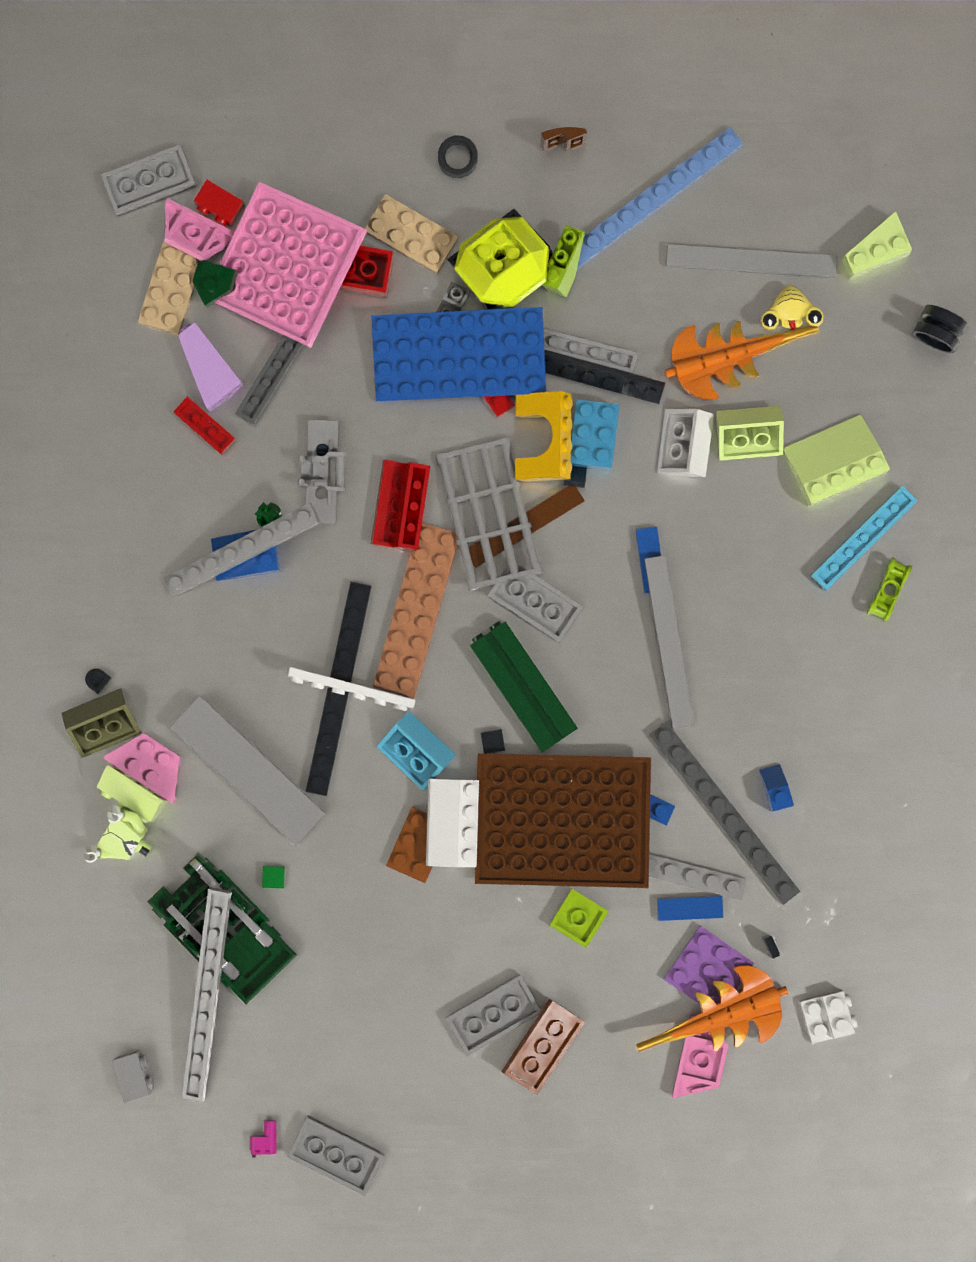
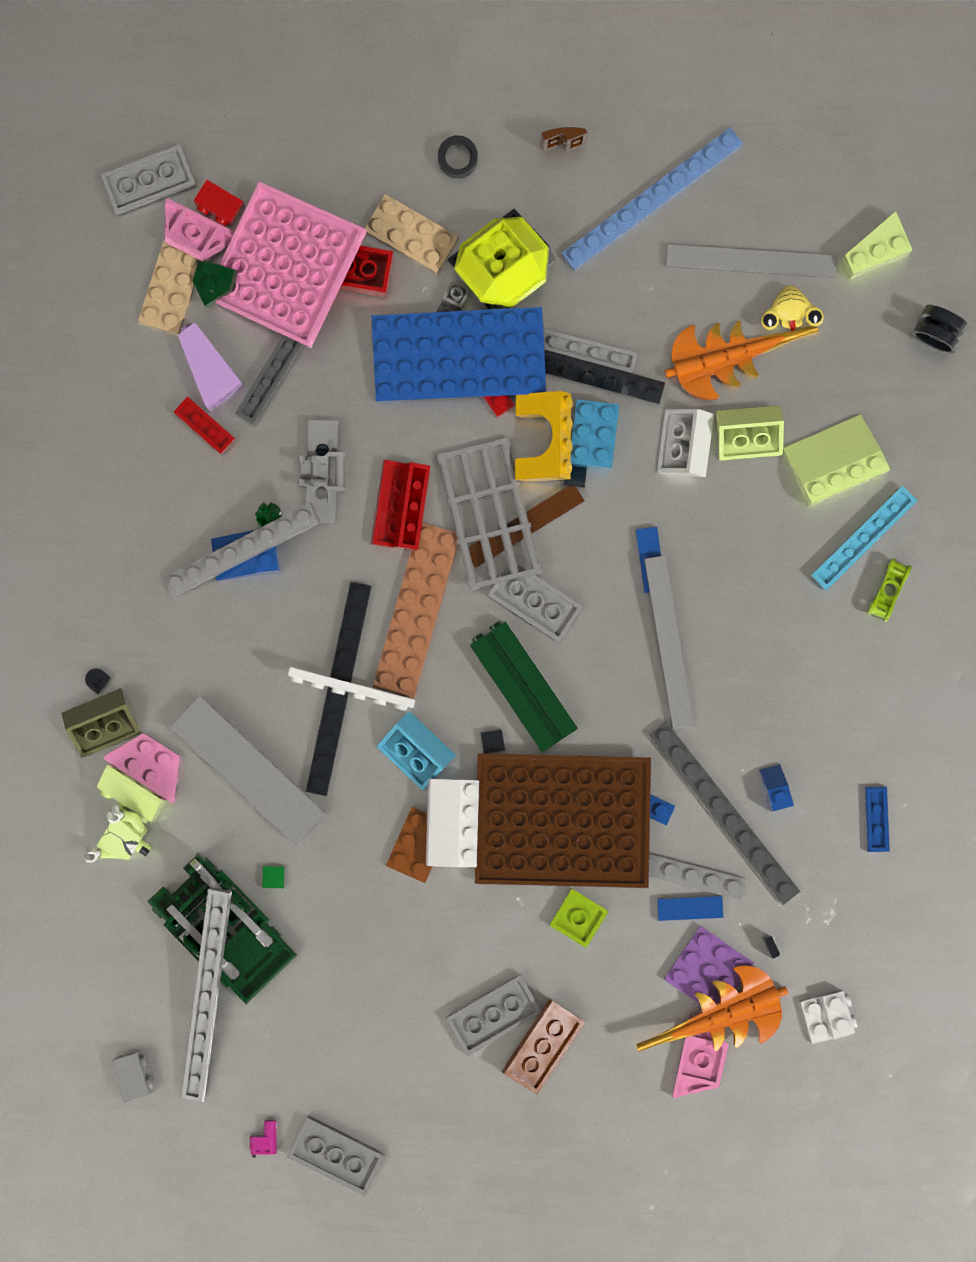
lime slope [542,225,585,298] -> none
none -> blue tile [864,787,890,852]

